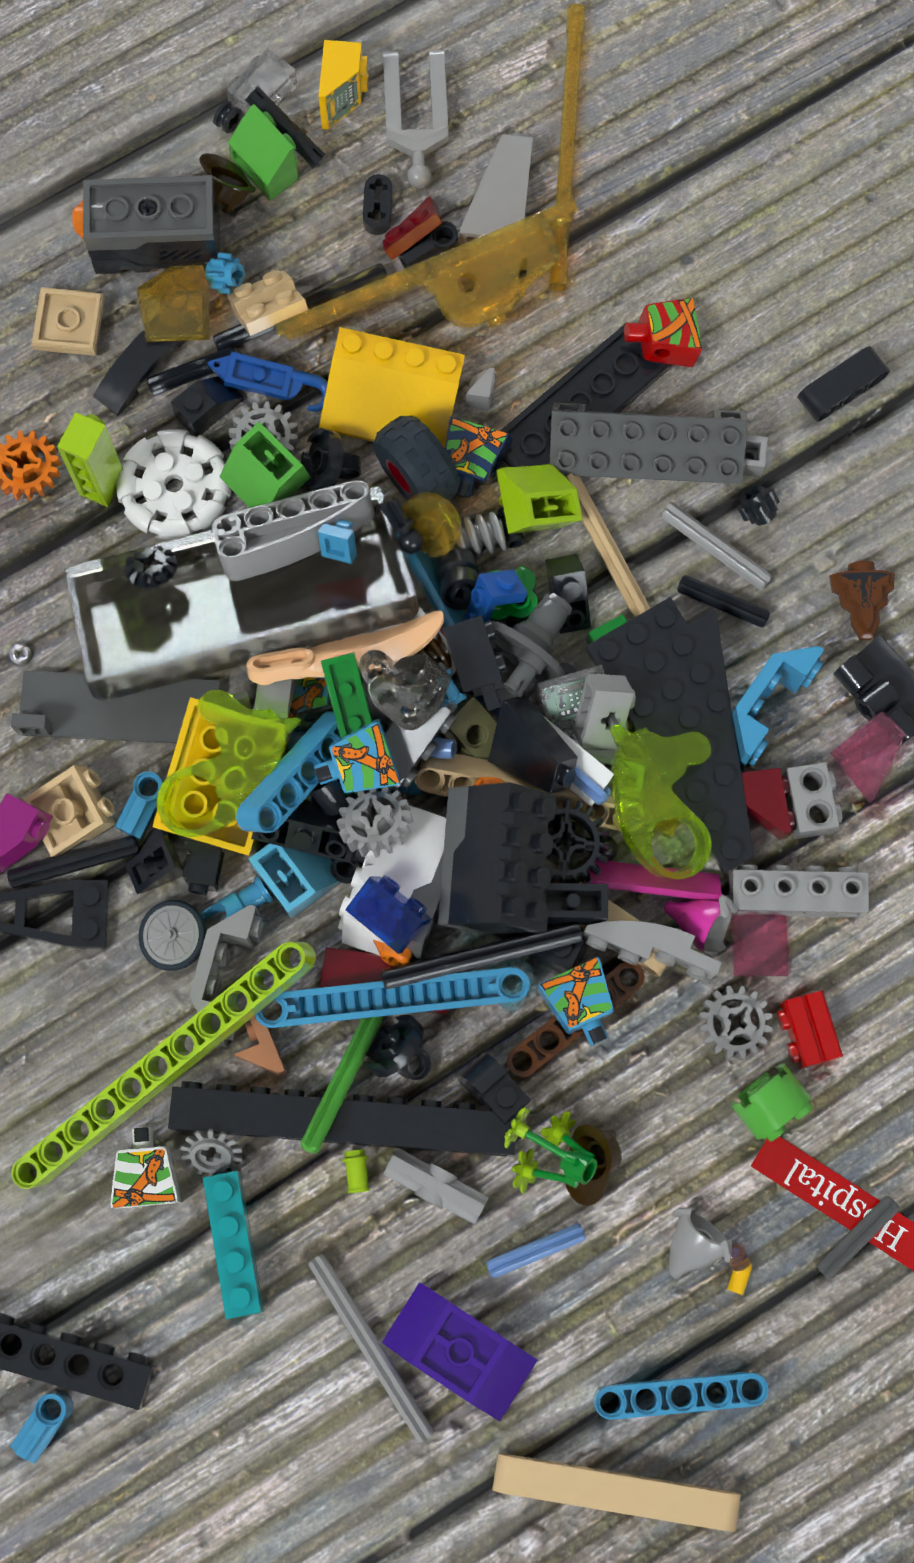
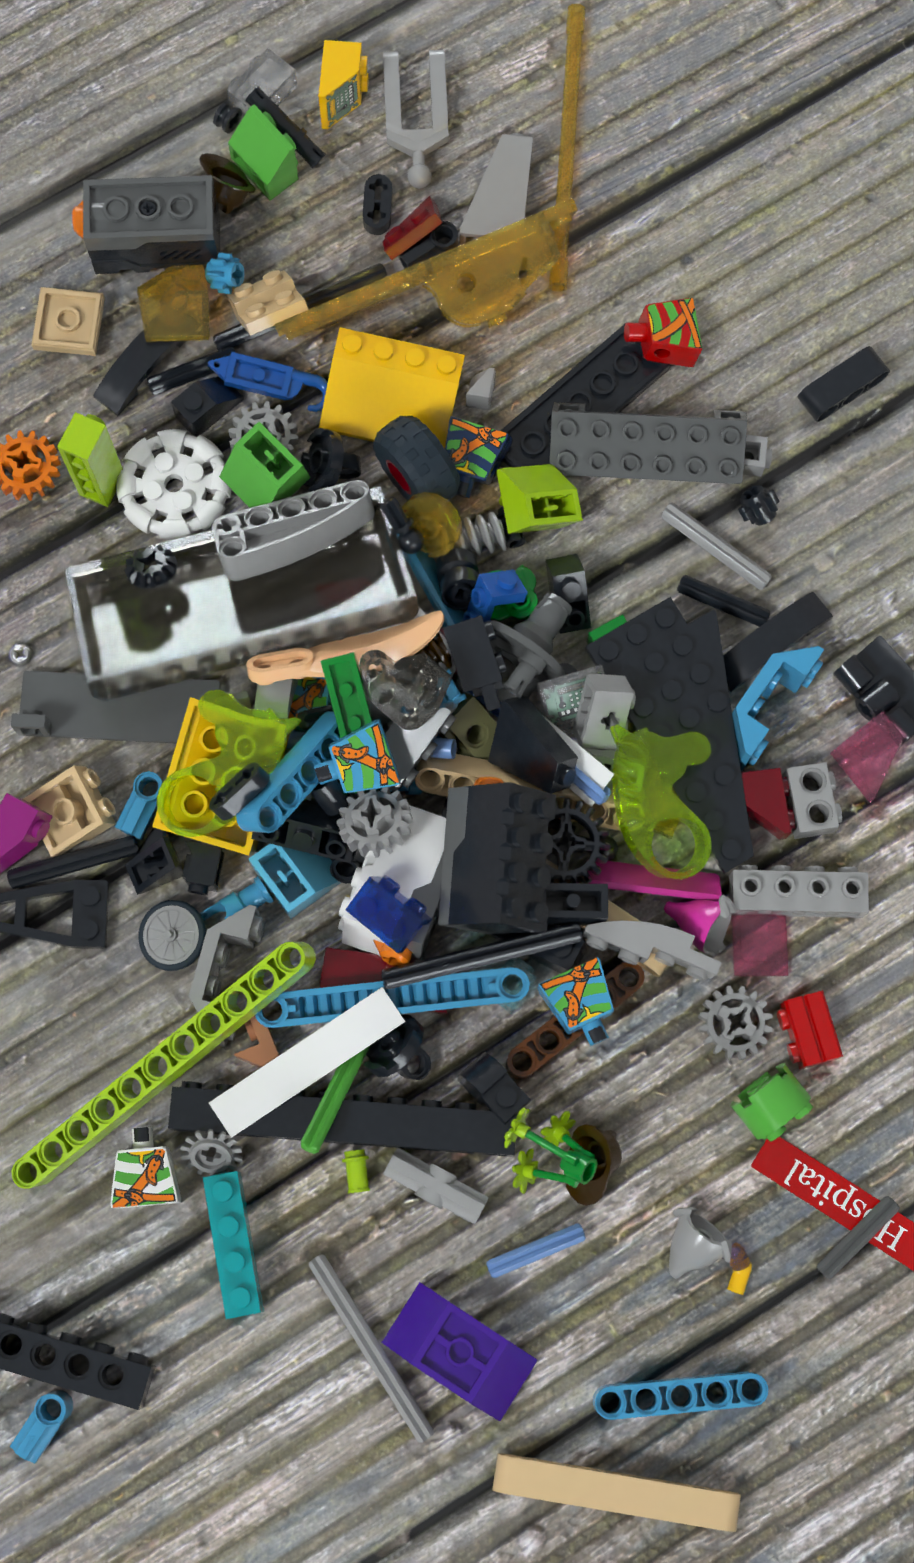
dark azure tile [318,519,357,564] -> none
tan axle [566,473,650,618] -> none
reddish brown rock [829,561,895,640] -> none
none -> black beam [209,762,270,821]
none -> white sticker [209,987,405,1138]
none -> black slope [723,592,833,692]

